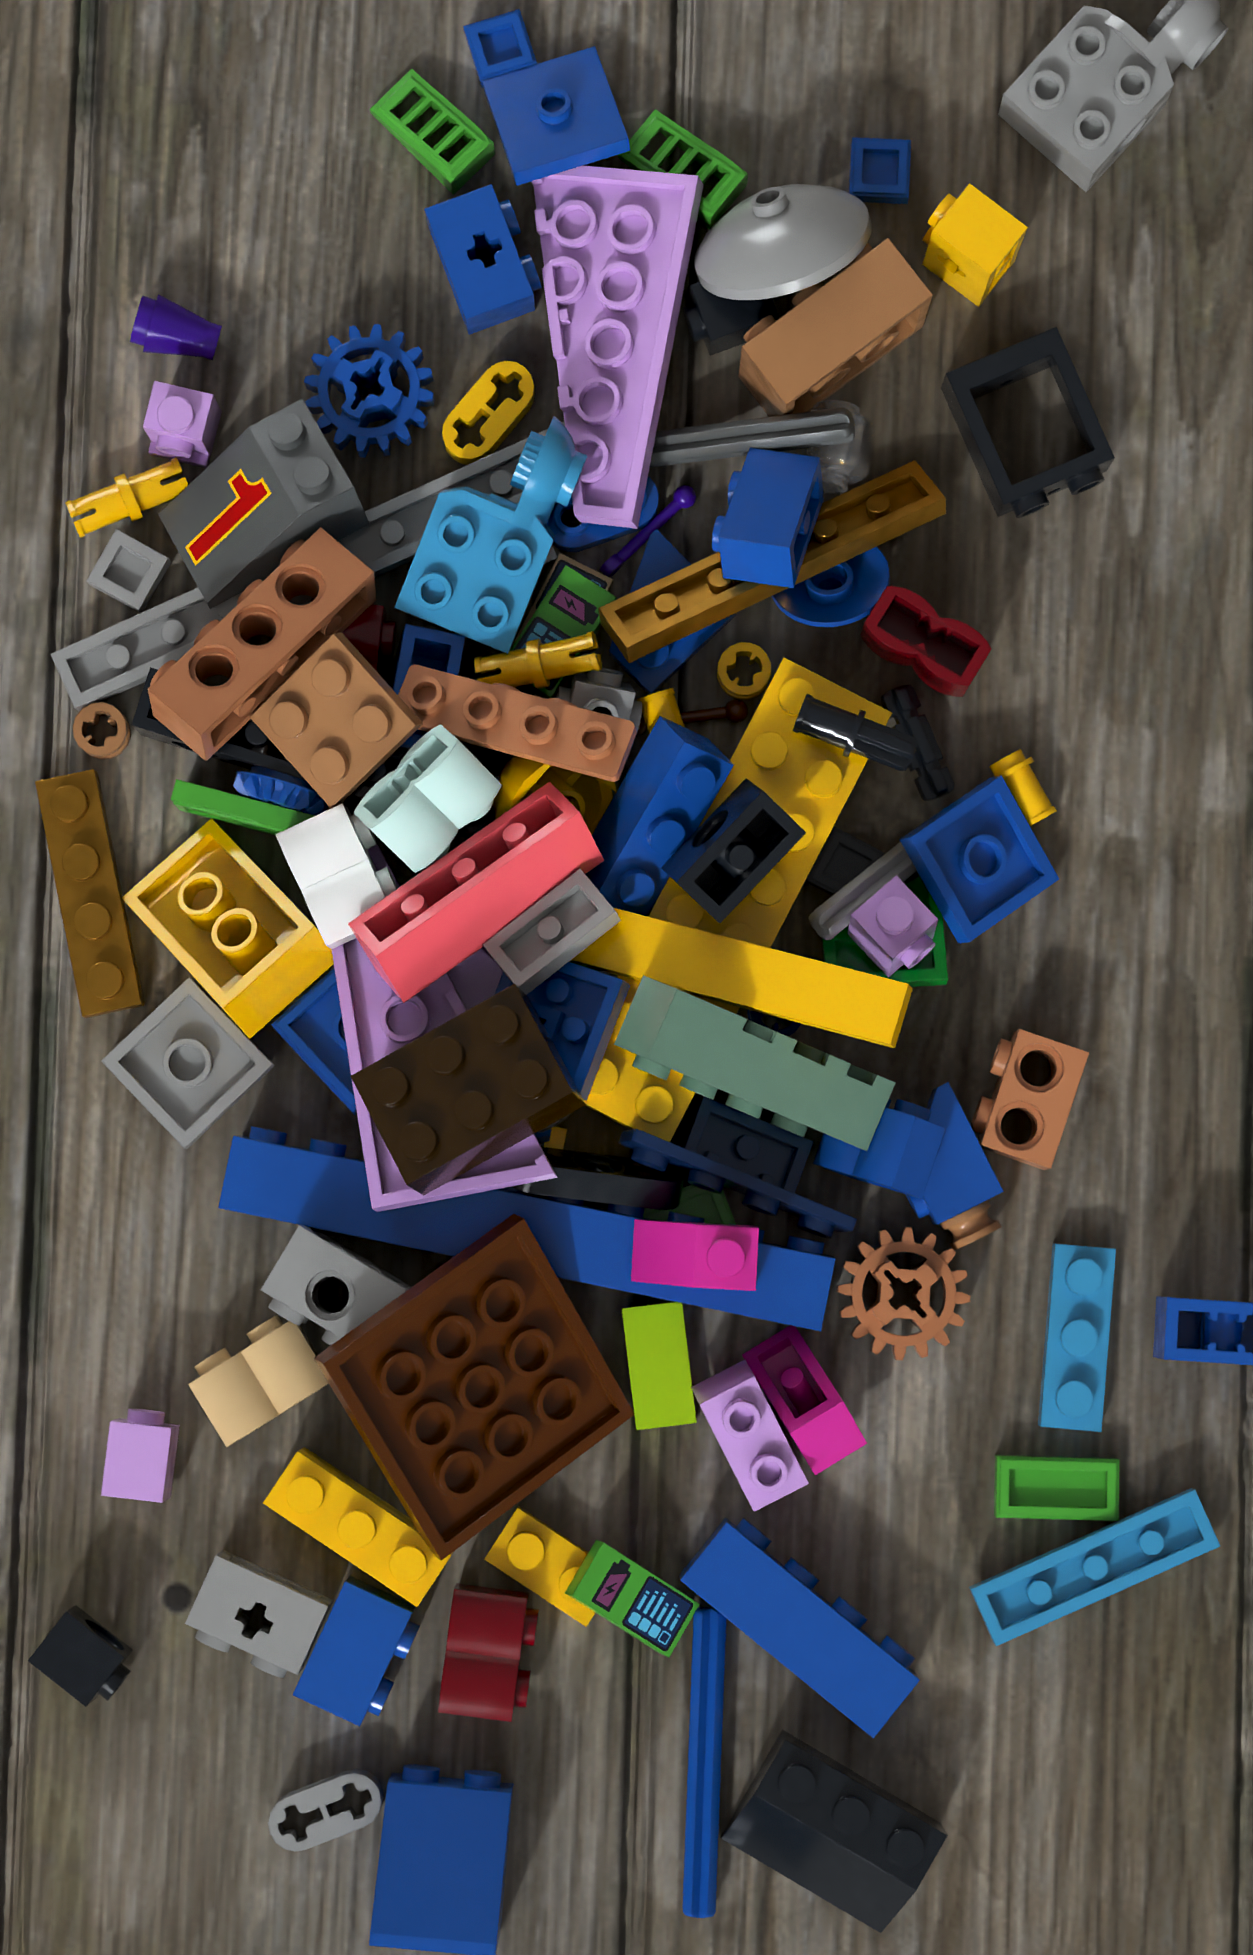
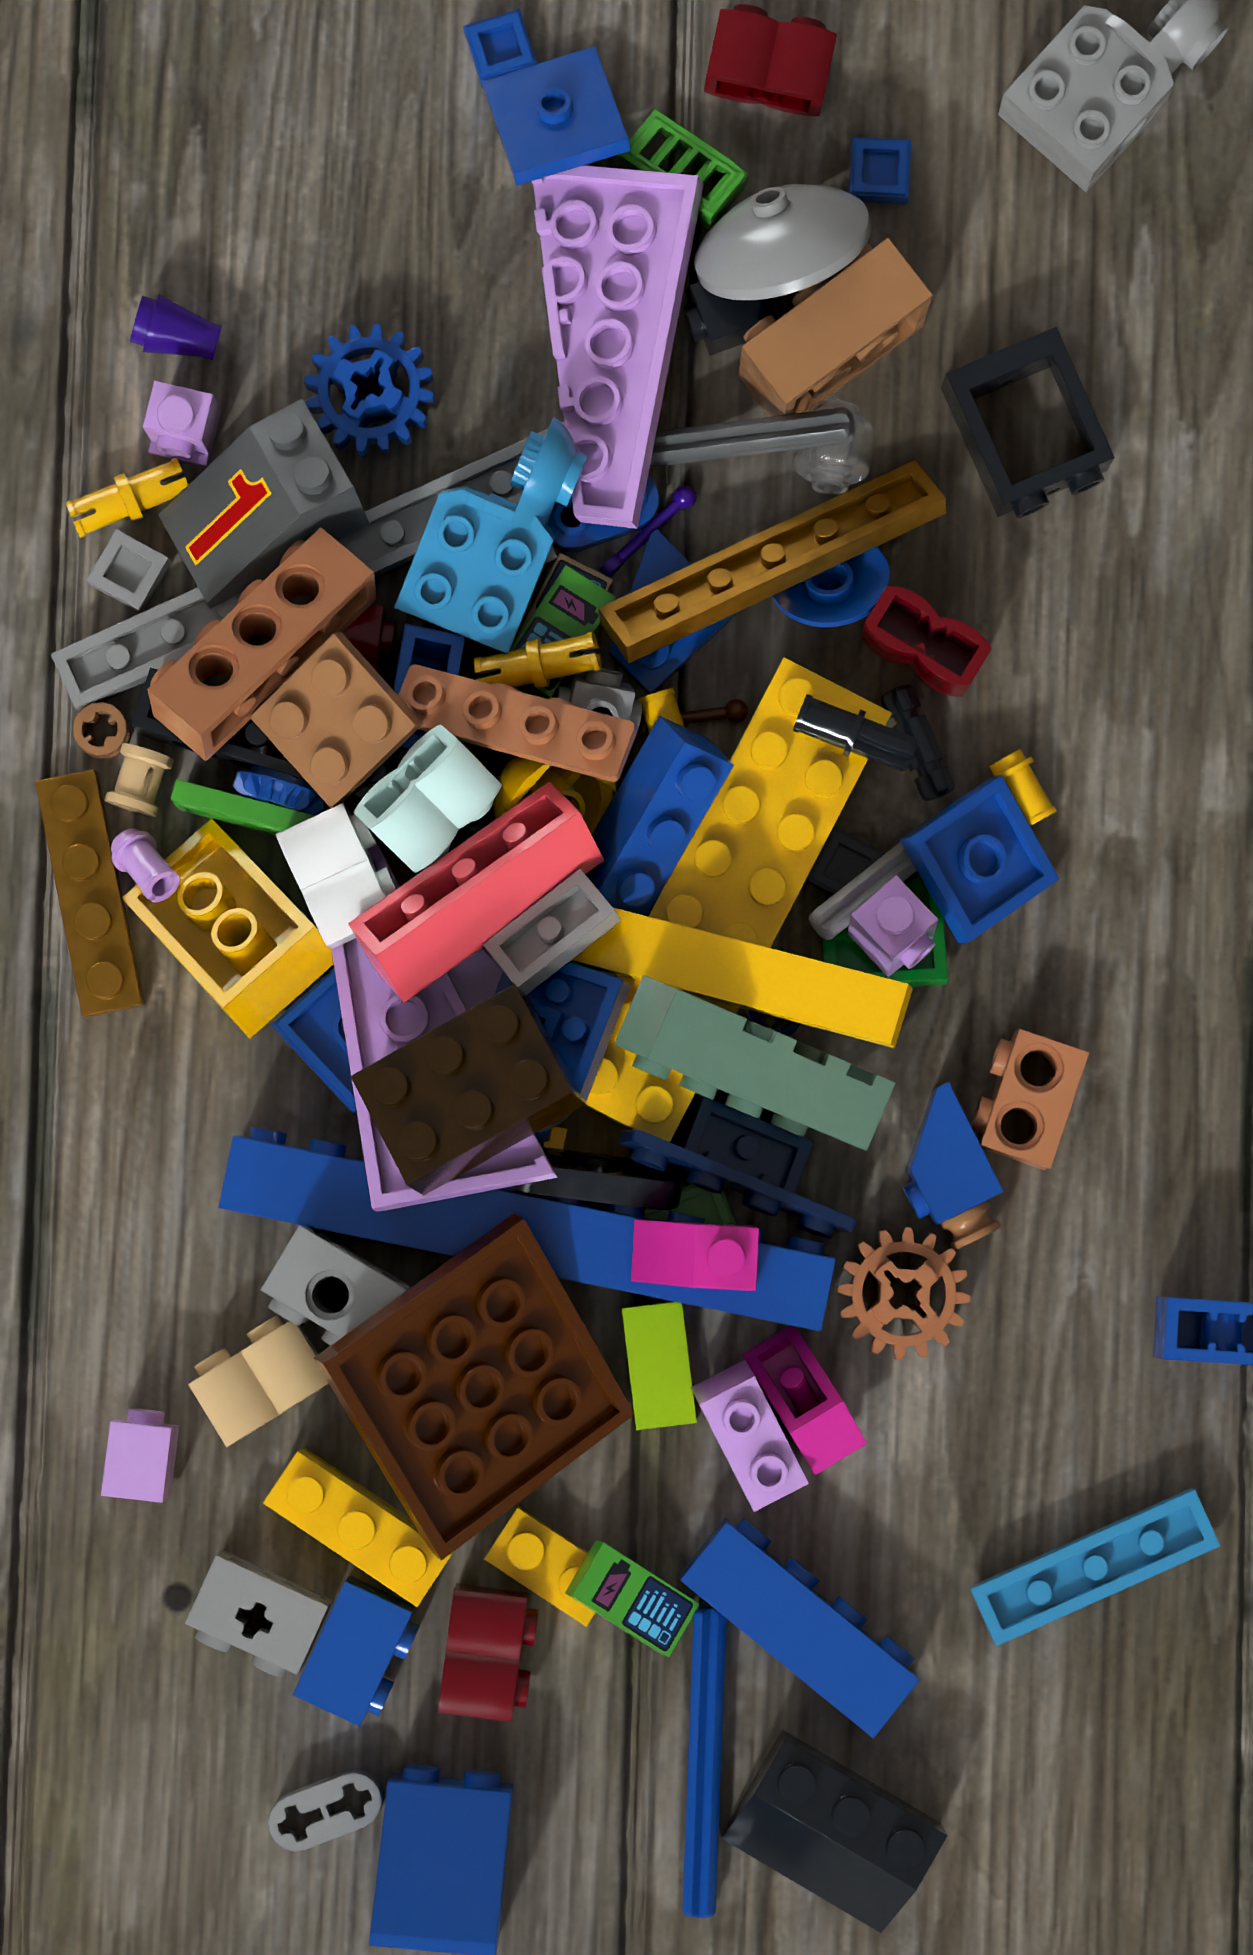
black brick [28,1605,133,1707] -> none
light grey plate [101,977,275,1149] -> none
bright green slope [370,69,495,195] -> none
blue brick [424,184,542,335] -> none
yellow beam [442,361,535,465] -> none
black brick [661,778,806,923] -> none
blue brick [712,448,824,588] -> none
yellow bush [717,642,771,700] -> none
blue brick [813,1099,946,1199] -> none
yellow brick [922,183,1028,307] -> none
bright green tile [994,1455,1119,1521] -> none
dark azure plate [1038,1243,1116,1432] -> none
none -> tan bush [104,743,174,817]
none -> lavender pin [111,828,180,902]
none -> dark red brick [704,4,837,116]

